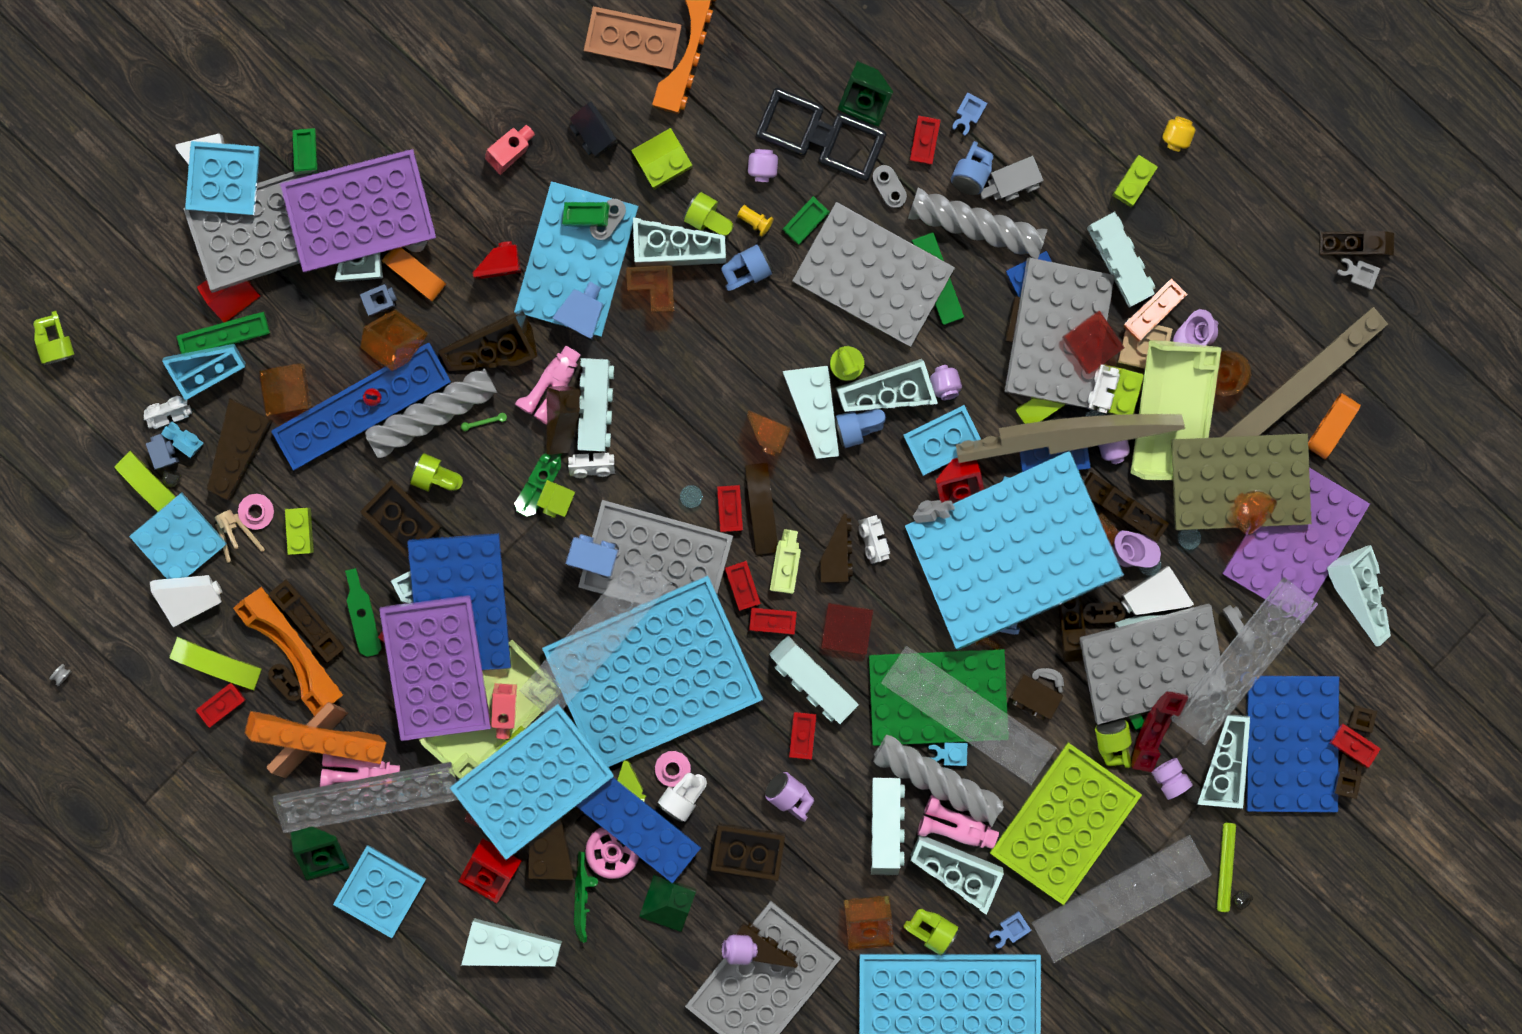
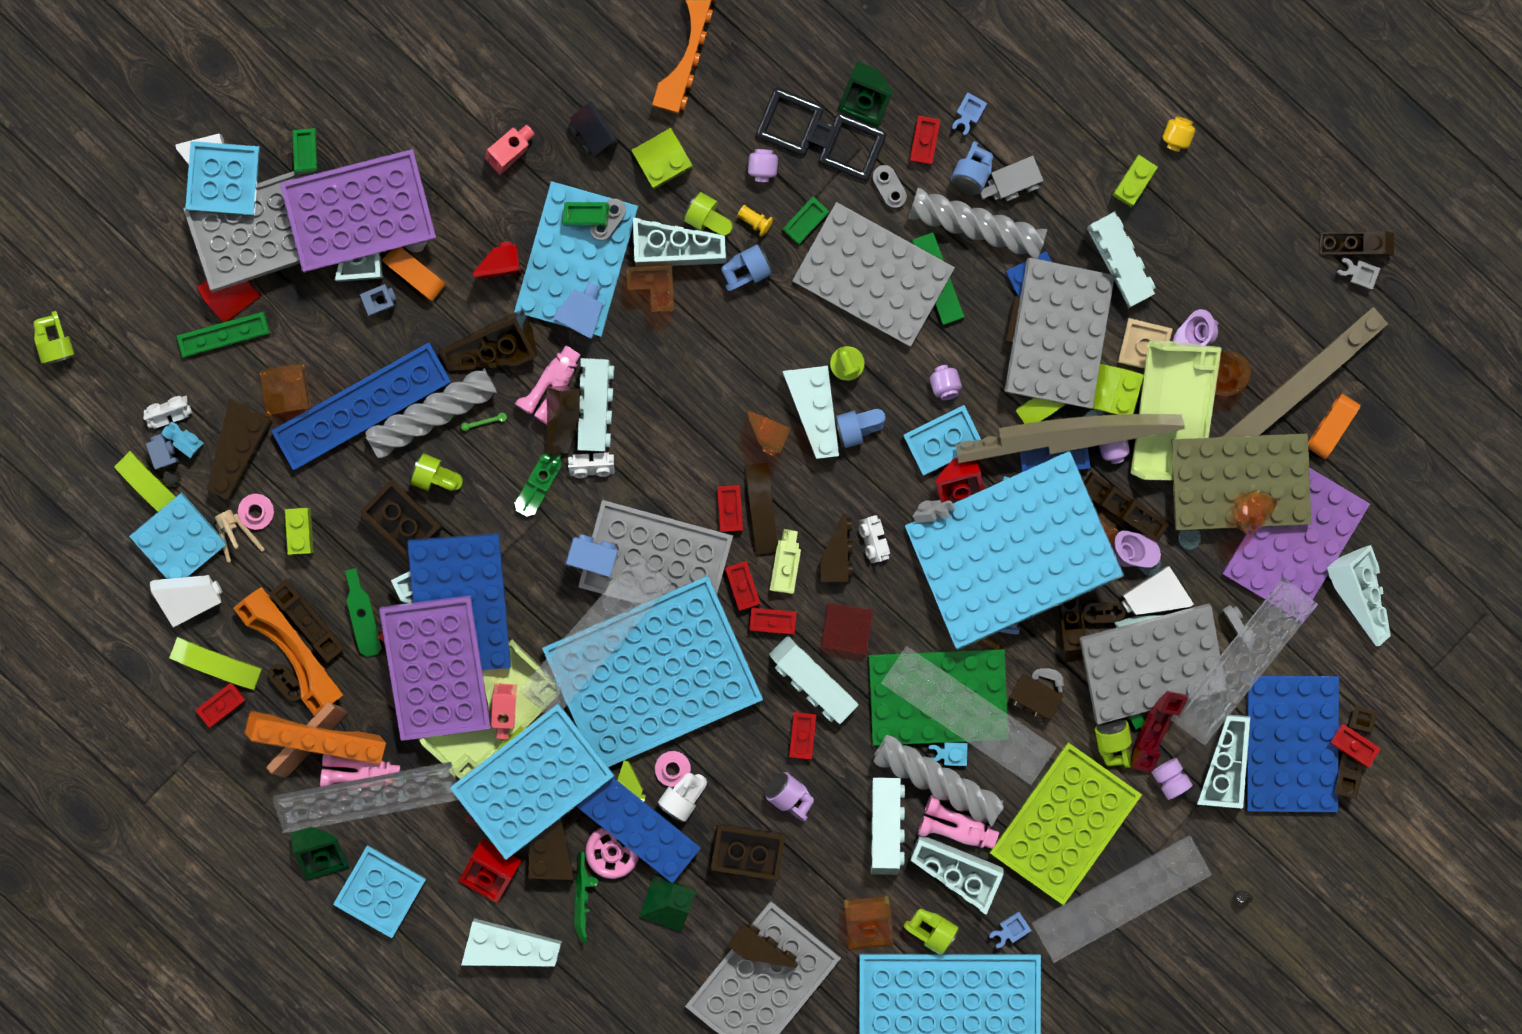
light grey bush [49,664,71,686] -> none
medium azure wedge [162,344,246,400] -> none
clear orange slope [360,310,427,371] -> none
red hinge [363,388,382,407] -> none
lime brick [537,480,575,518] -> none
nougat plate [584,6,682,70] -> none
clear light blue tile [680,485,703,508] -> none
lavender head [722,935,757,965] -> none
light aqua wedge [836,359,938,411] -> none
clear red plate [1062,311,1124,374] -> none
white hinge [1088,364,1120,414] -> none
tile [1123,279,1187,342] -> none
lime axle [1217,823,1236,912] -> none

